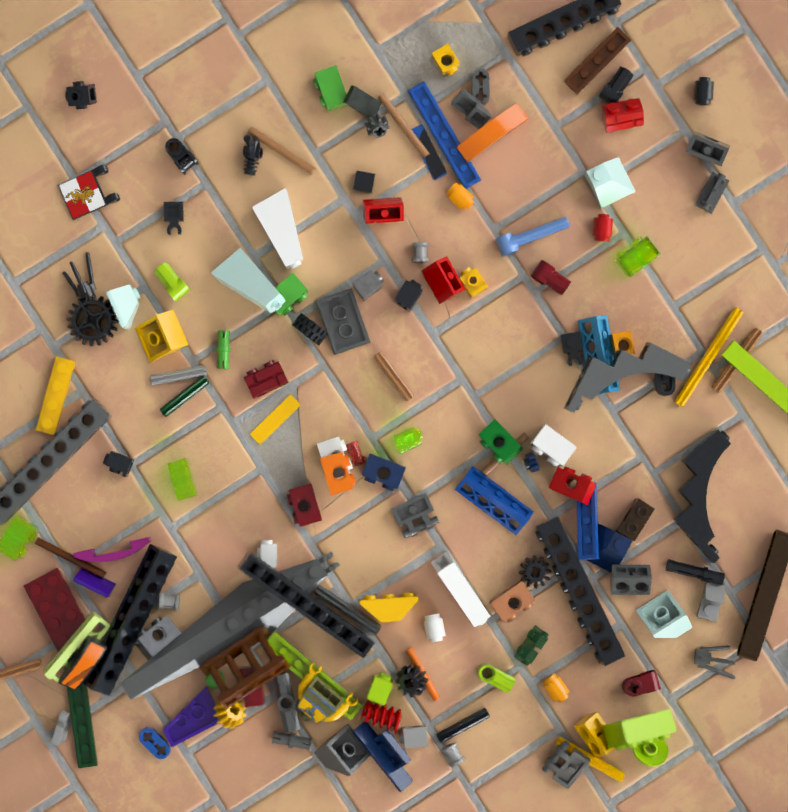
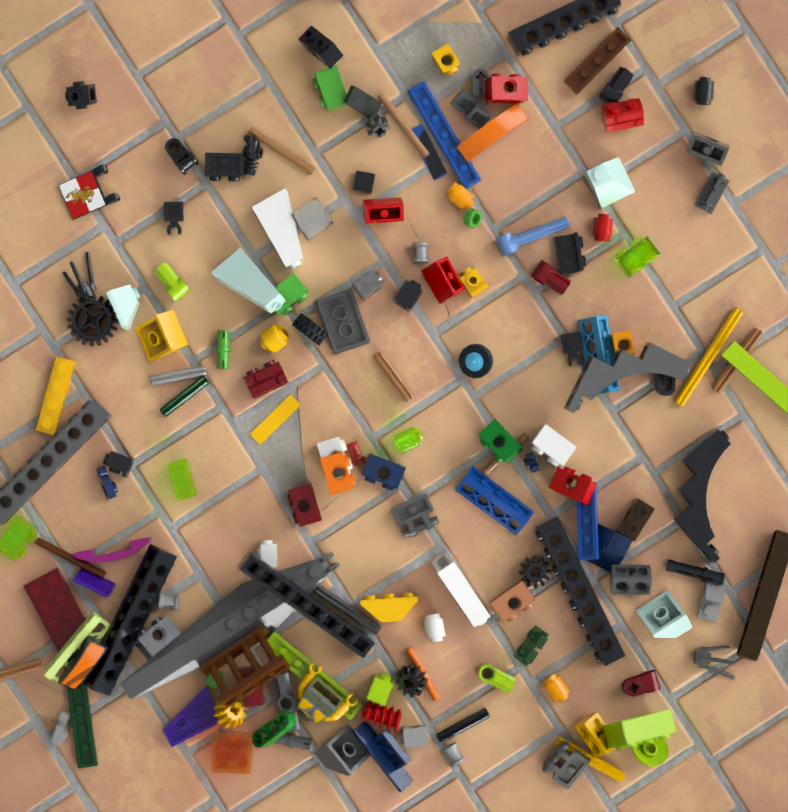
blue beam [139,727,171,759] -> none
none -> dark blue plate [96,466,118,500]
none -> black bracket [205,153,244,182]
none -> clear orange brick [212,730,254,774]
none -> green beam [252,712,296,748]
none -> yellow head [260,324,289,353]
none -> clear smoke piece [291,197,333,241]
none -> black brick [298,25,343,69]
none -> black wheel [459,344,493,378]
none -> bright green tile [463,208,481,228]
none -> brick [485,73,528,104]
none -> black bracket [554,232,586,275]

